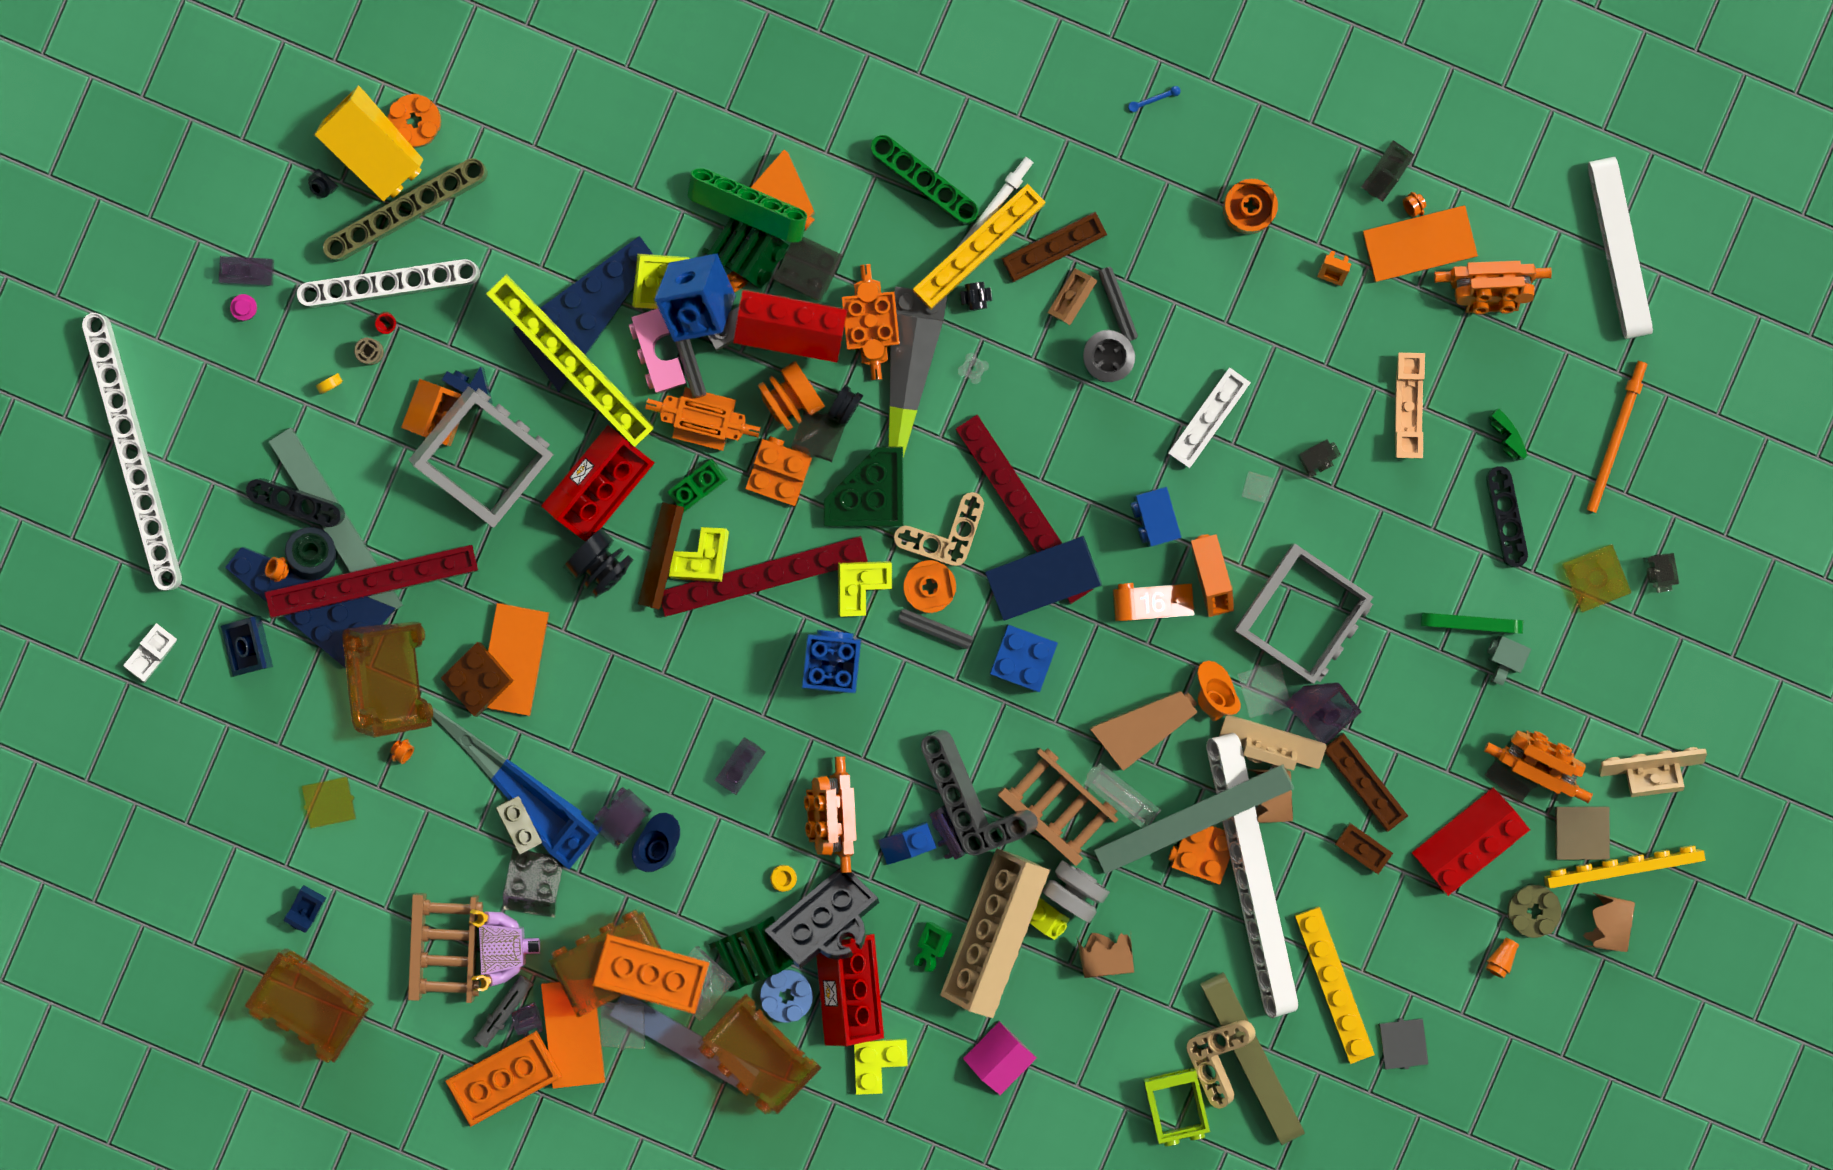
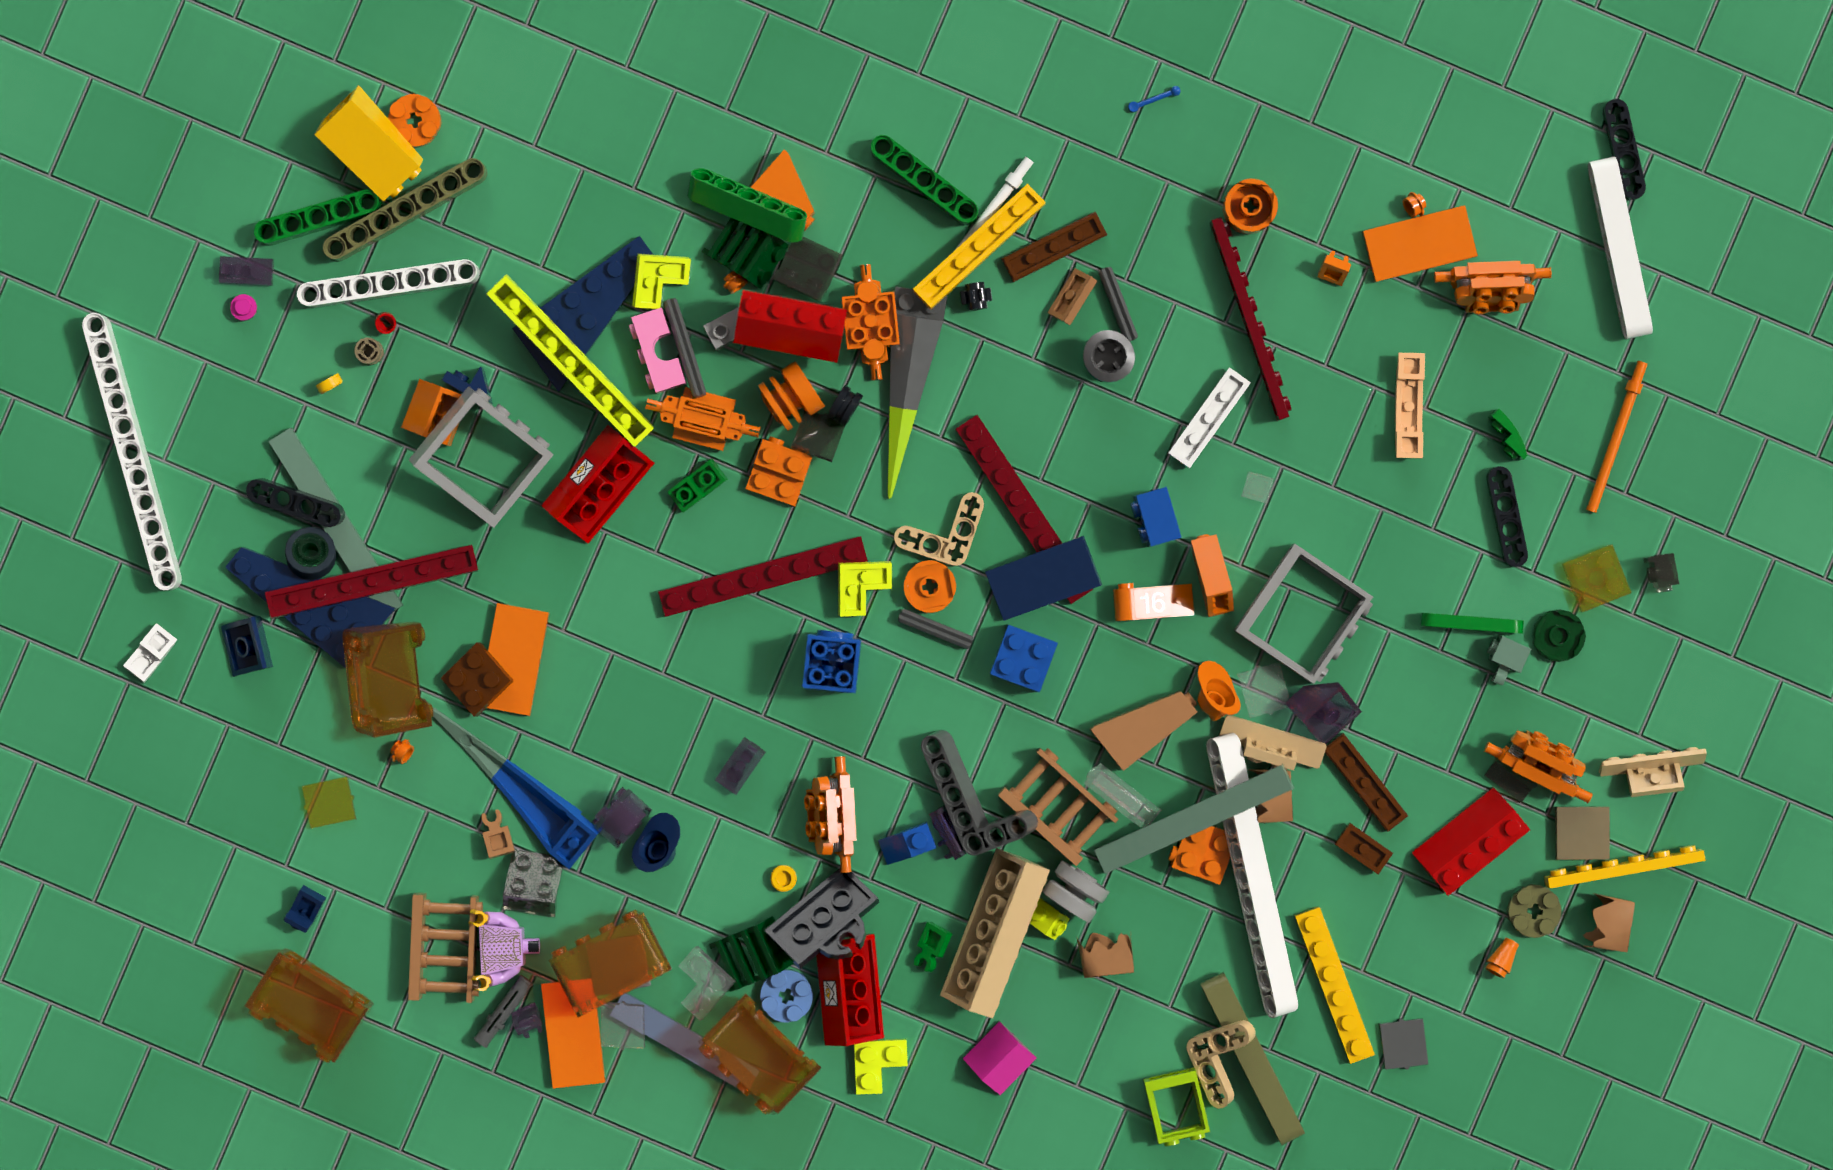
orange plate [265,557,289,582] -> none
black plate [308,168,338,198] -> none
orange tile [445,1031,562,1127] -> none
hinge [496,796,542,855] -> none
black wheel [563,528,634,599] -> none
orange tile [592,934,709,1014] -> none
reddish brown tile [638,502,684,609] -> none
blue brick [654,253,736,342] -> none
neon yellow plate [669,527,729,582] -> none
dark green plate [824,446,904,526] -> none
clear plate [958,353,989,384] -> none
clear smoke brick [1297,439,1341,478] -> none
clear smoke slope [1361,140,1414,202] -> none
none -> green beam [254,190,382,245]
none -> medium nougat plate [482,809,515,859]
none -> dark red plate [1210,217,1292,421]
none -> dark green tile [1532,609,1586,662]
none -> black beam [1603,99,1646,200]

